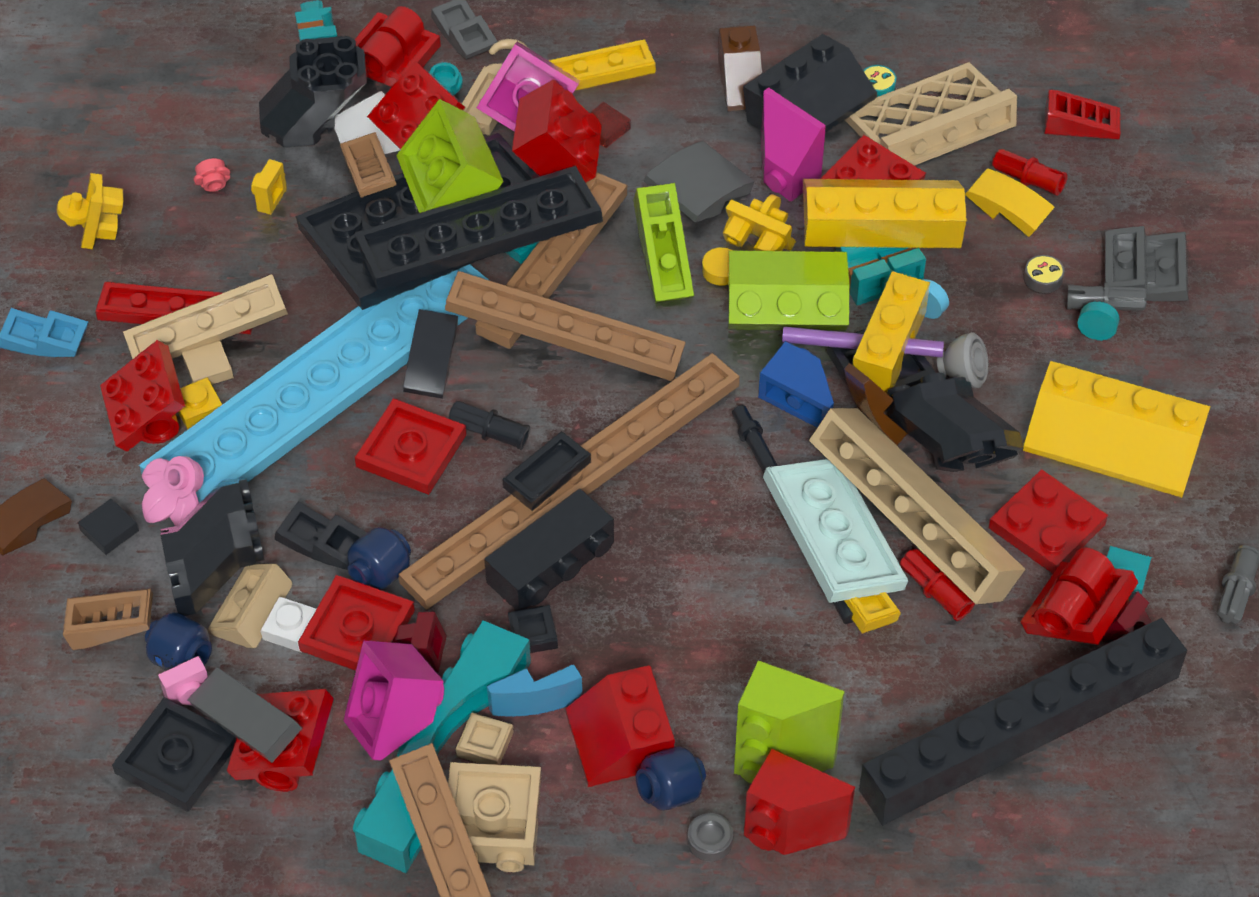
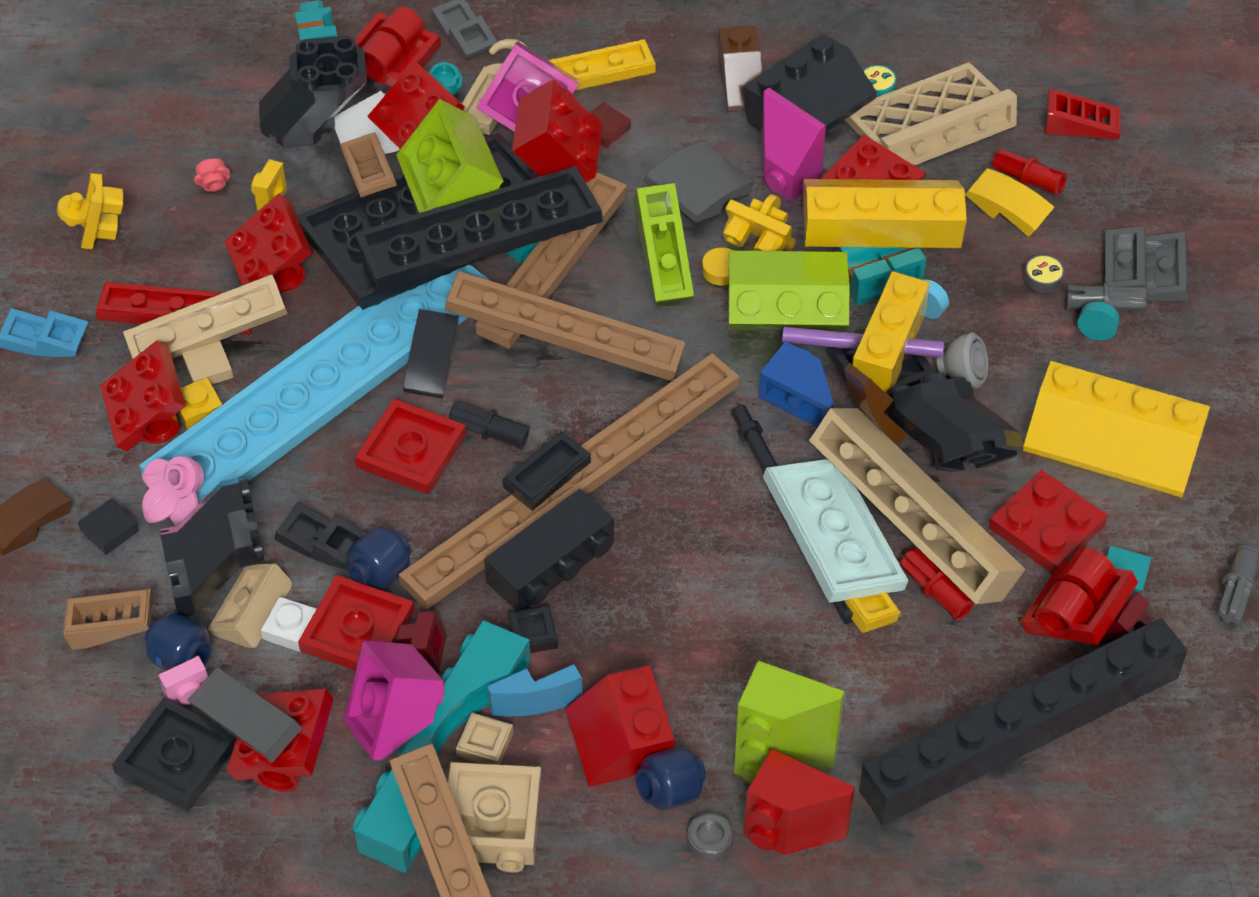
none -> red plate [224,193,312,292]

